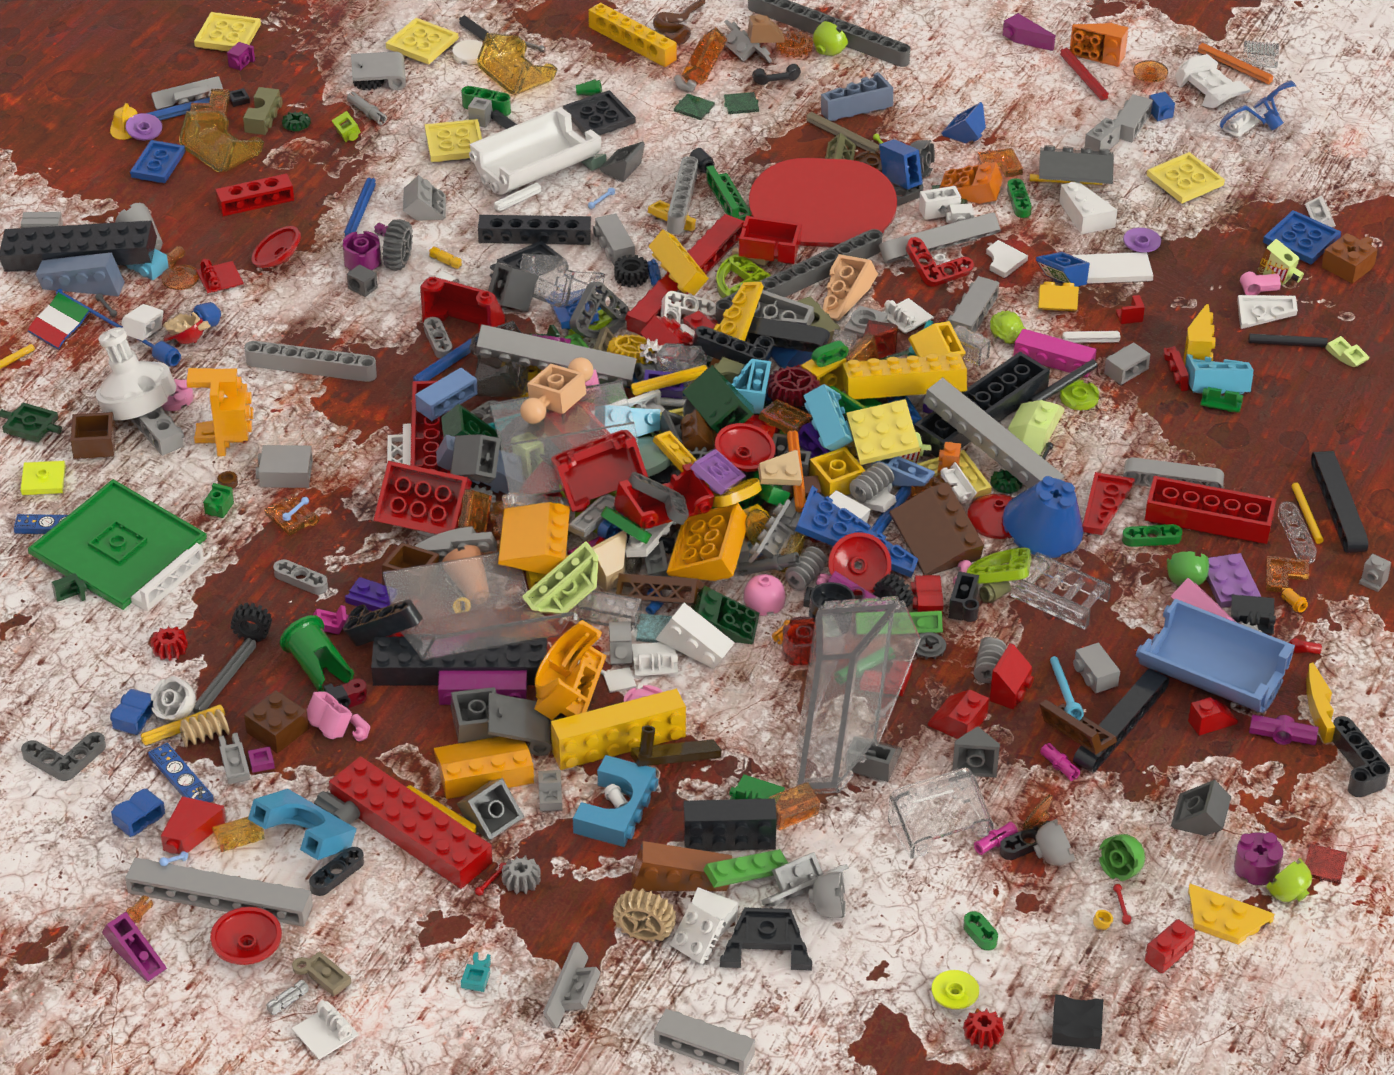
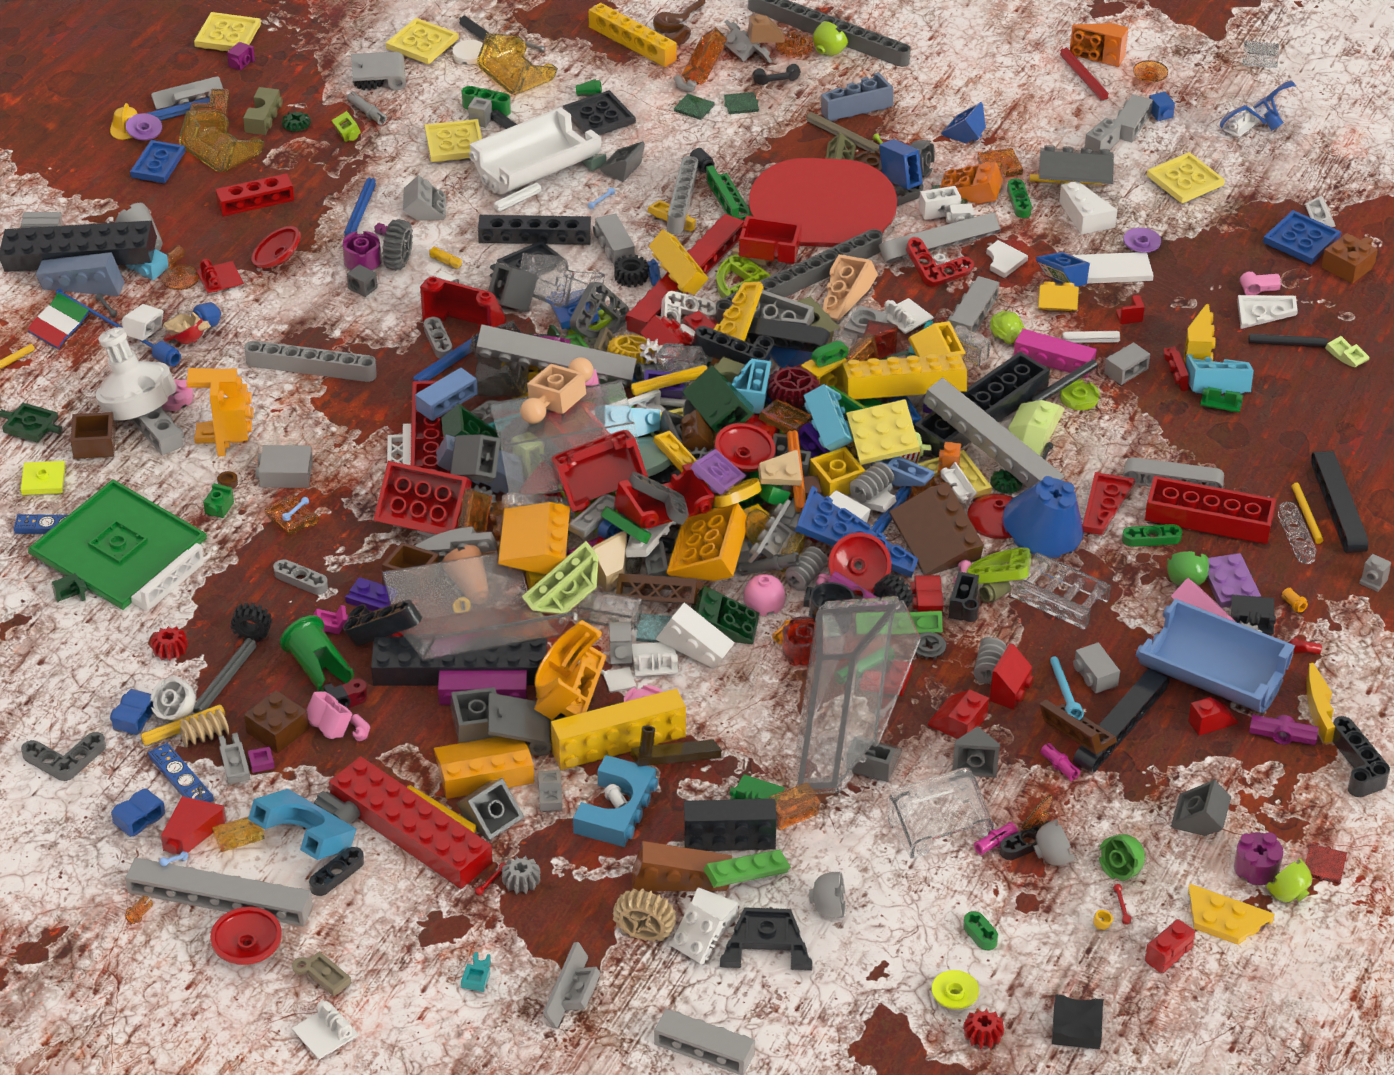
magenta slope [102,912,167,982] -> none
black tile [227,88,250,107] -> none
light grey axle [266,980,309,1015] -> none
blue arm [646,588,664,615] -> none
light grey bracket [761,852,849,906] -> none
magenta slope [1002,13,1056,51] -> none
white piece [1175,54,1251,108] -> none
orange axle [1198,43,1274,84] -> none
yellowish green torso [1256,239,1304,285] -> none
clear orange plate [1266,556,1309,592] -> none

